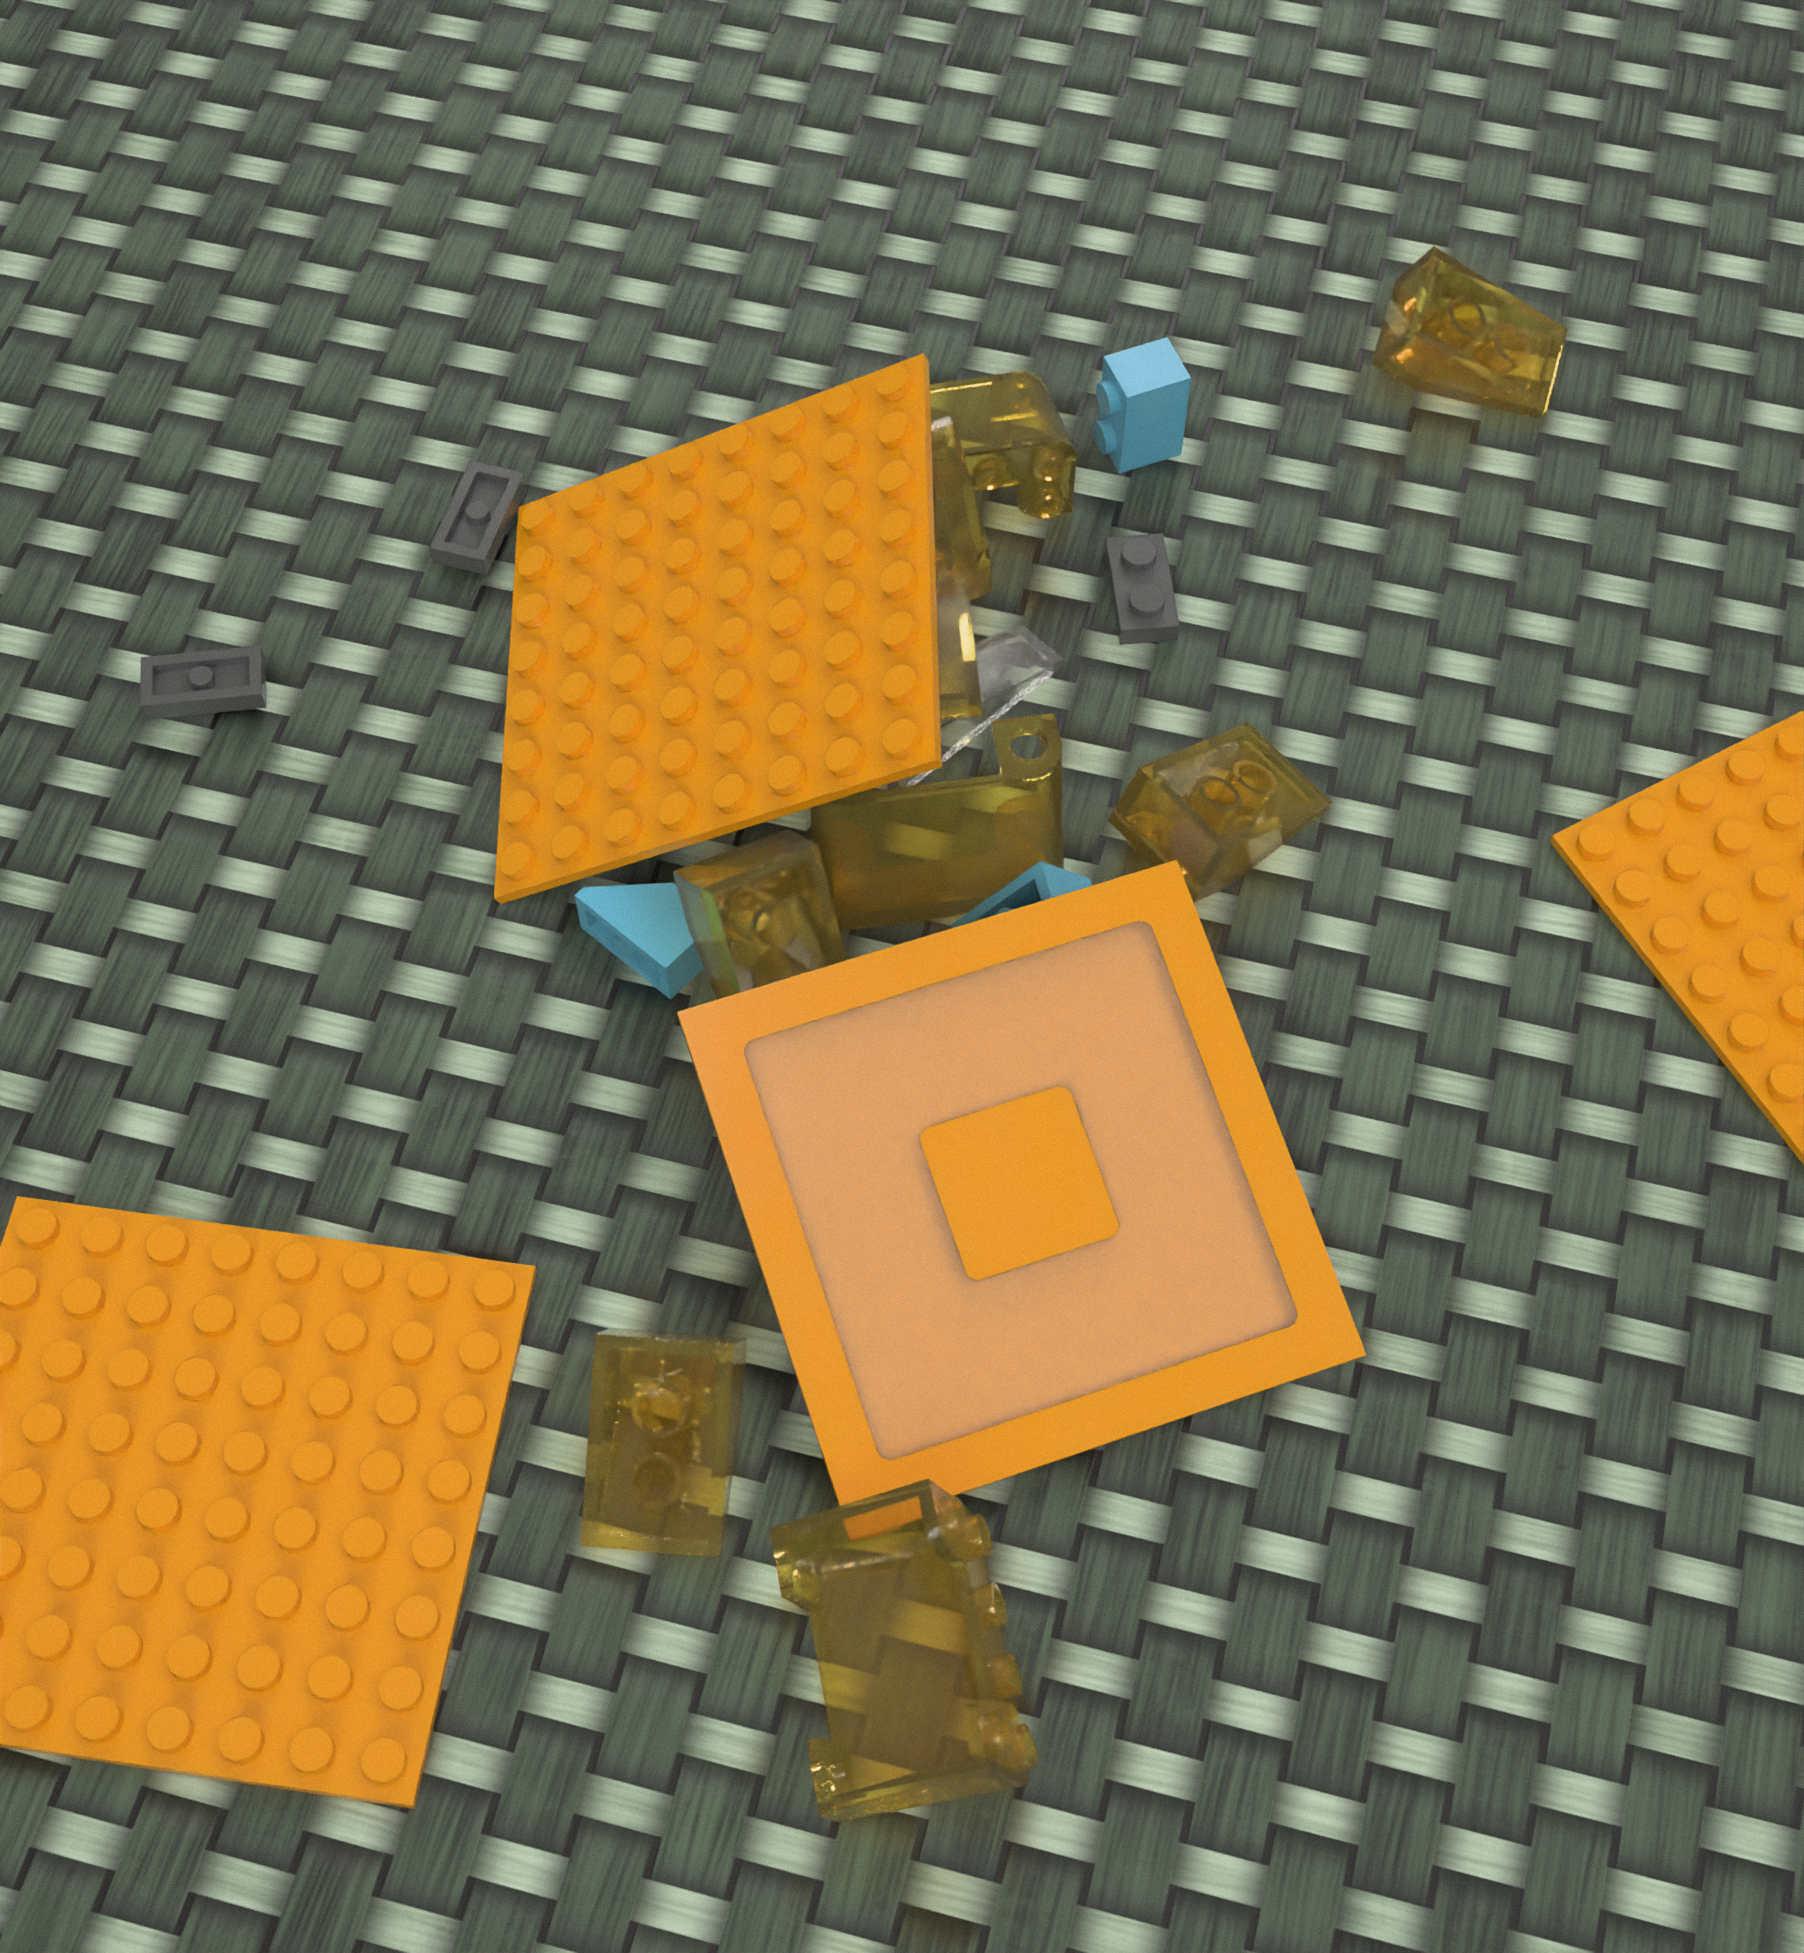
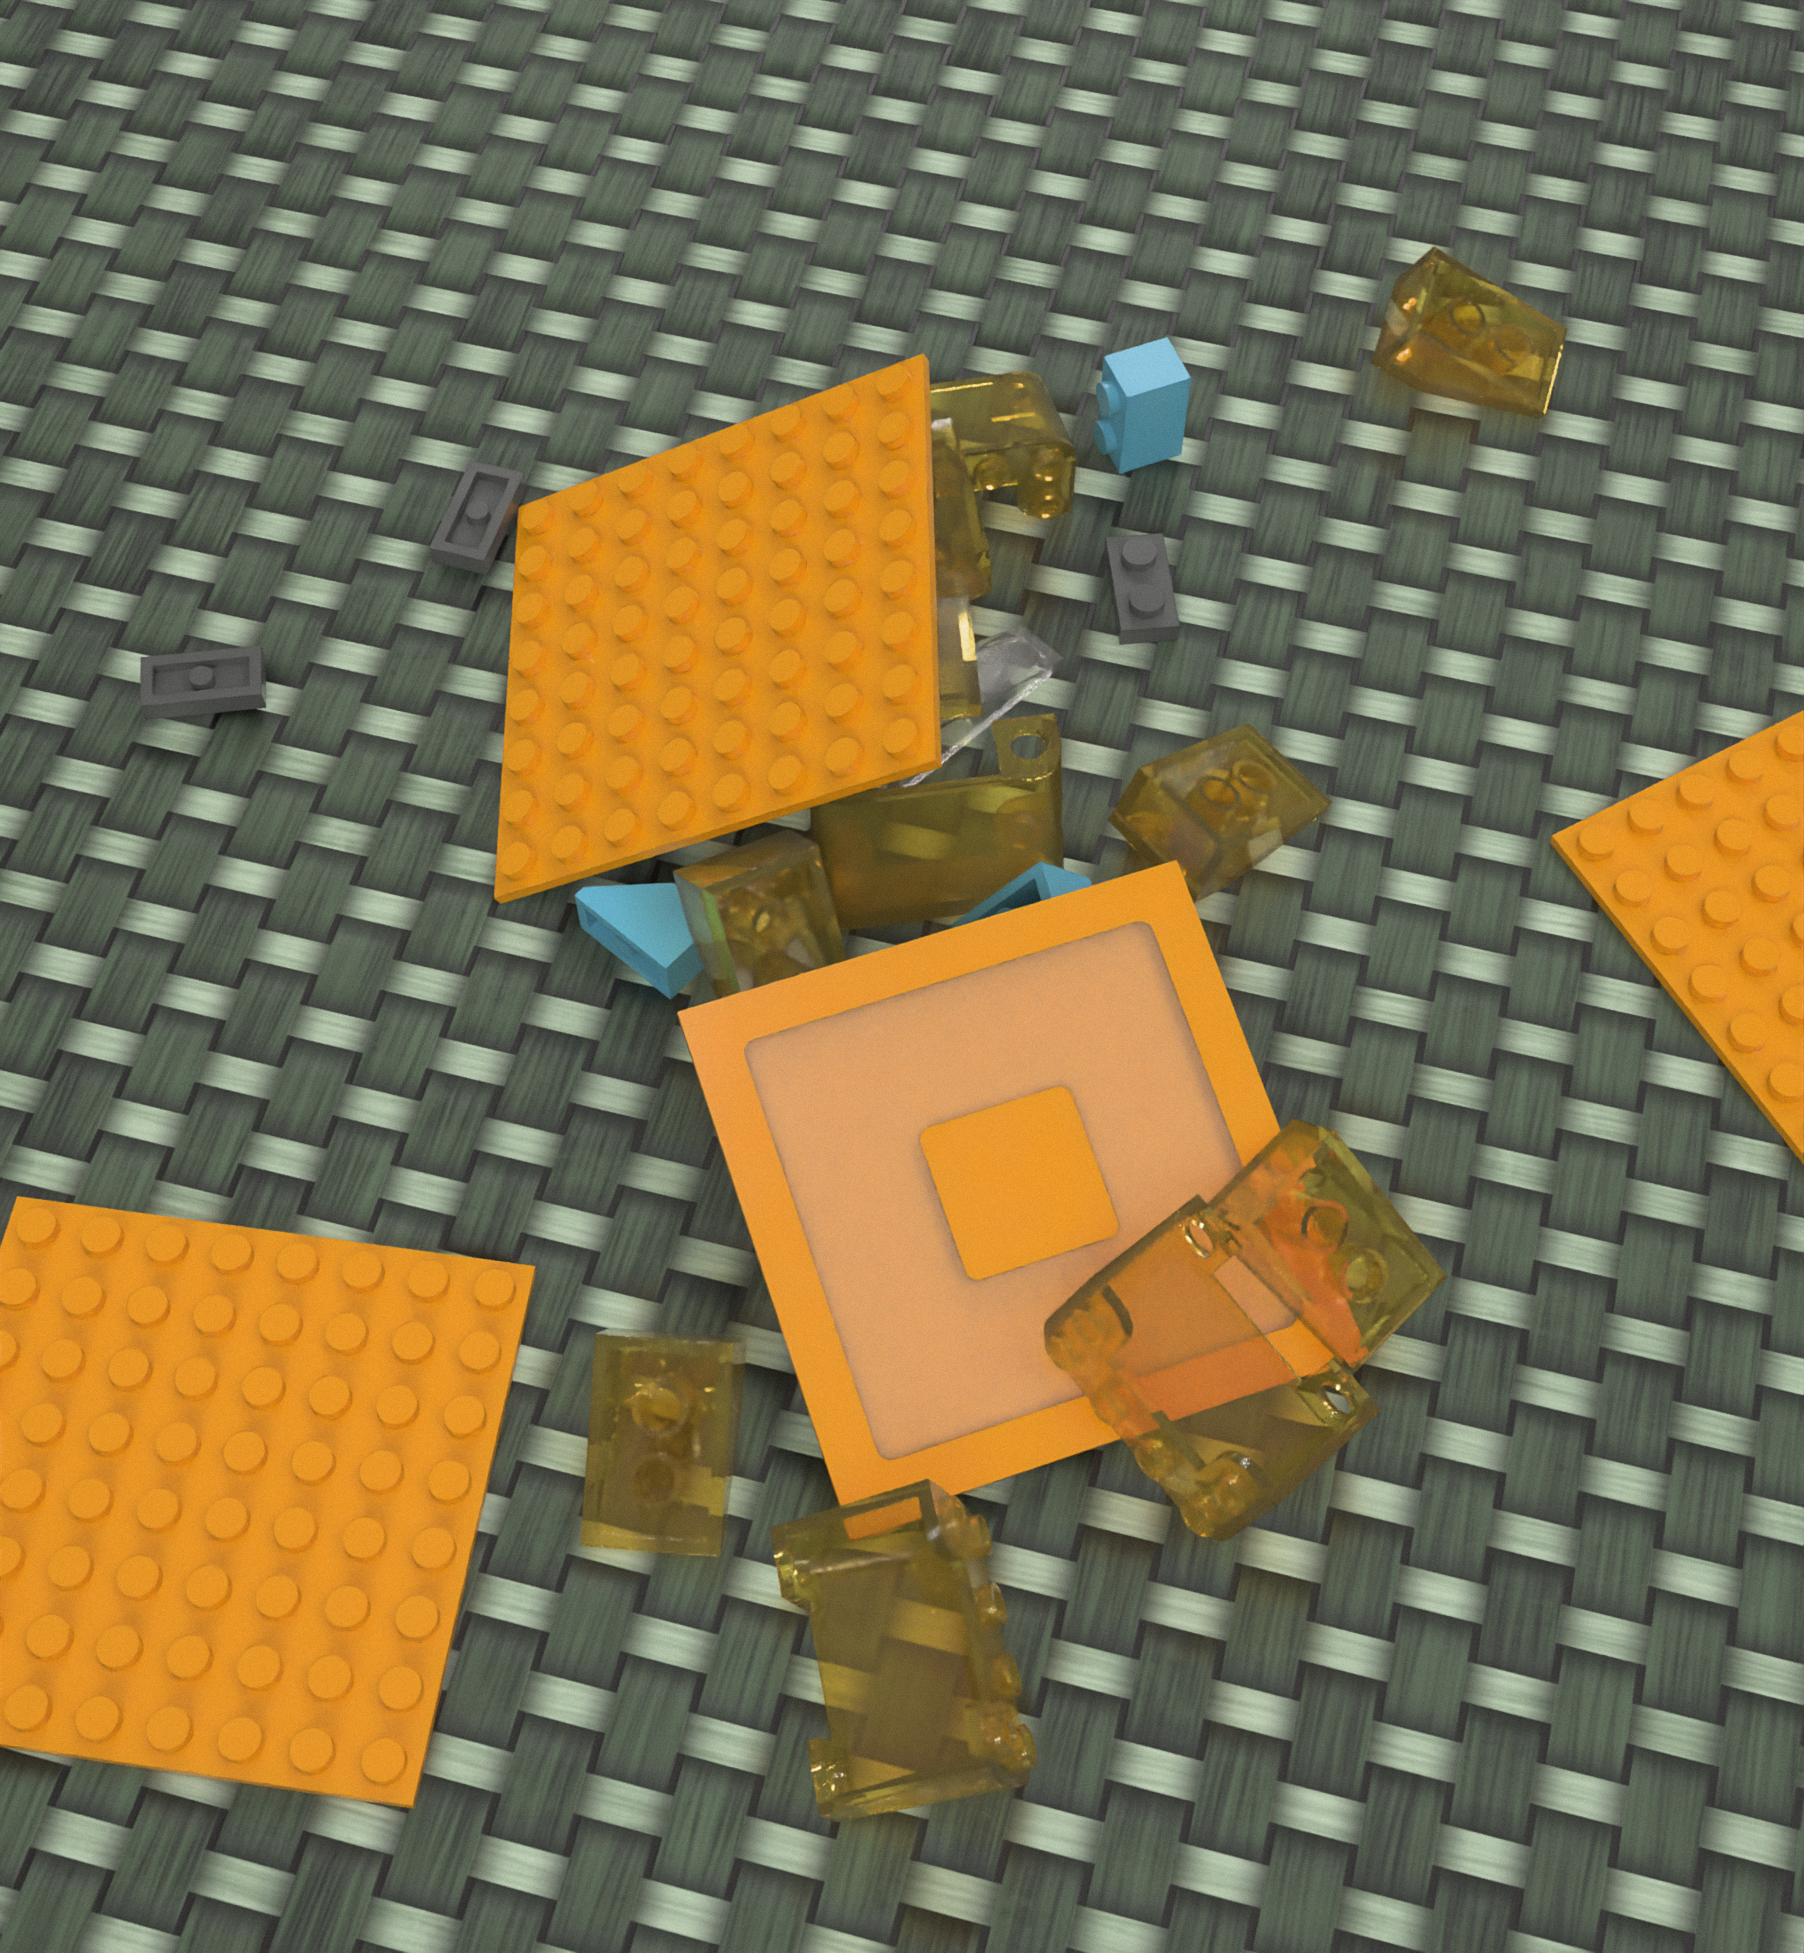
none -> clear yellow windscreen [1044,1194,1382,1541]
none -> clear yellow slope [1200,1118,1448,1372]

